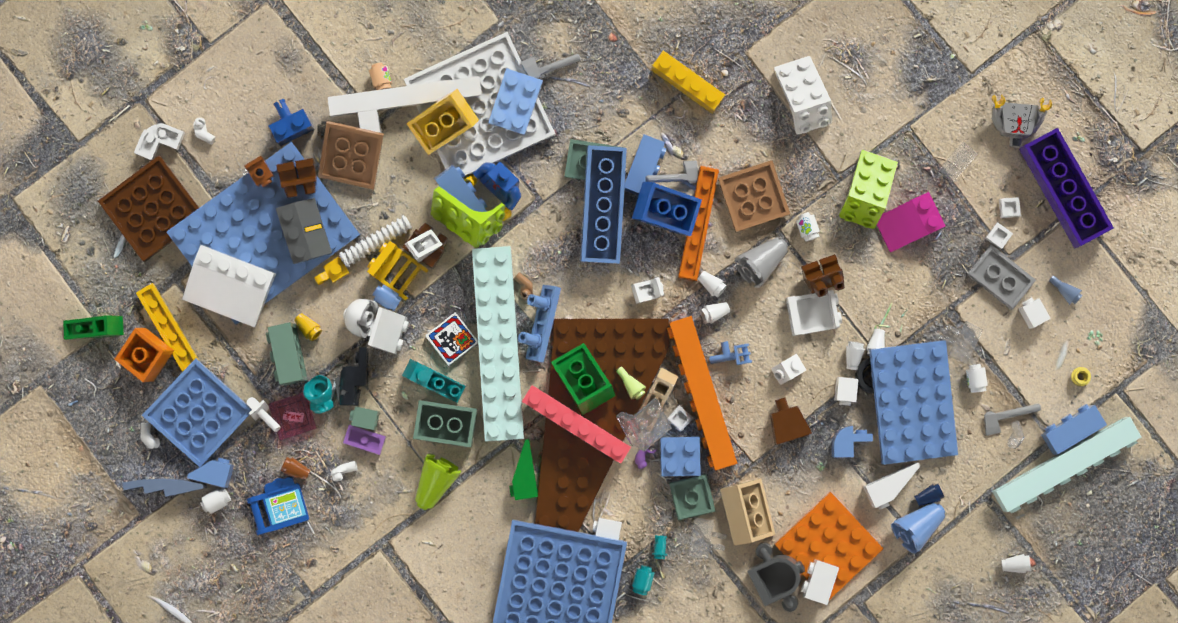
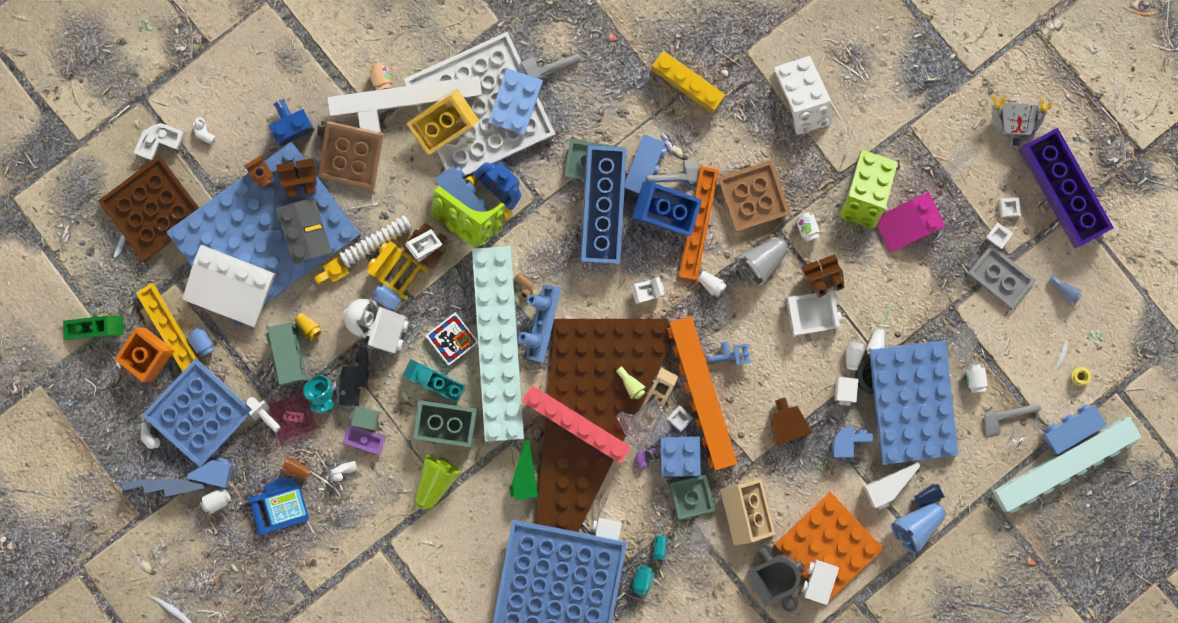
green slope [551,343,616,415] -> none
white cone [700,302,730,324] -> none
white bracket [771,354,806,385] -> none
white cone [1001,554,1031,573] -> none
white brick [1019,298,1051,329] -> none
none -> medium blue brick [187,328,214,358]

